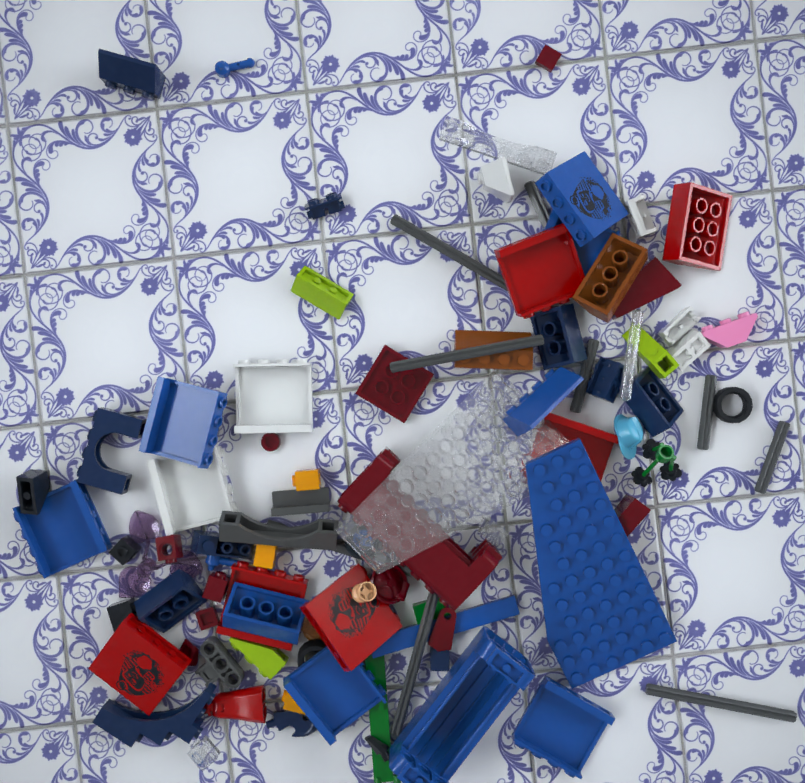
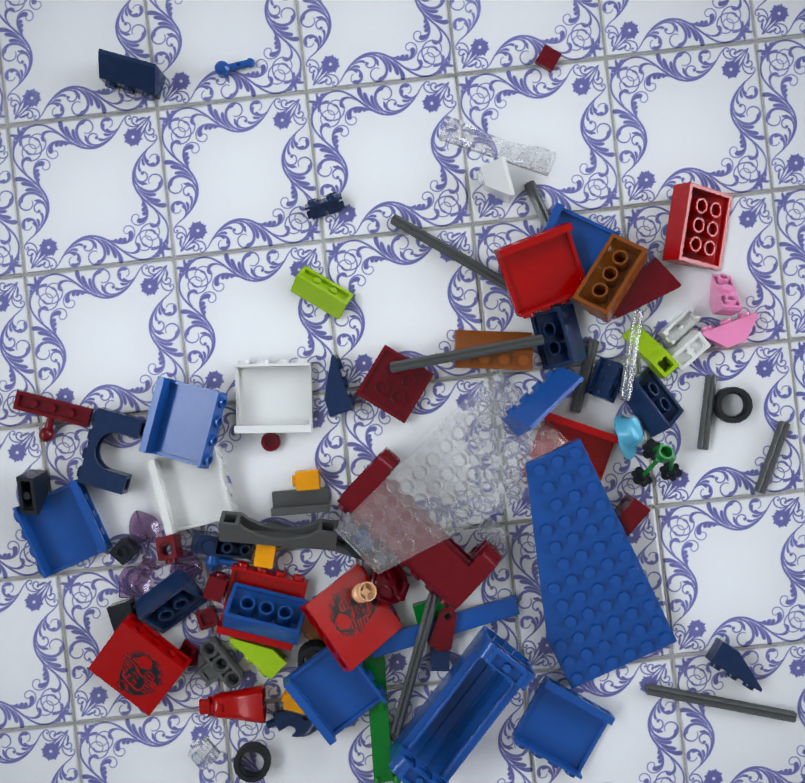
dark blue arch [92,682,217,747] -> none
black bar [364,736,389,762] -> none
blue panel [535,151,629,247] -> none
white hinge [623,195,658,239] -> none
none -> dark red plate [13,390,94,442]
none -> black tyre [233,741,271,783]
none -> dark blue slope [324,355,355,417]
none -> dark blue slope [705,637,762,692]
none -> bright pink slope [709,273,742,316]

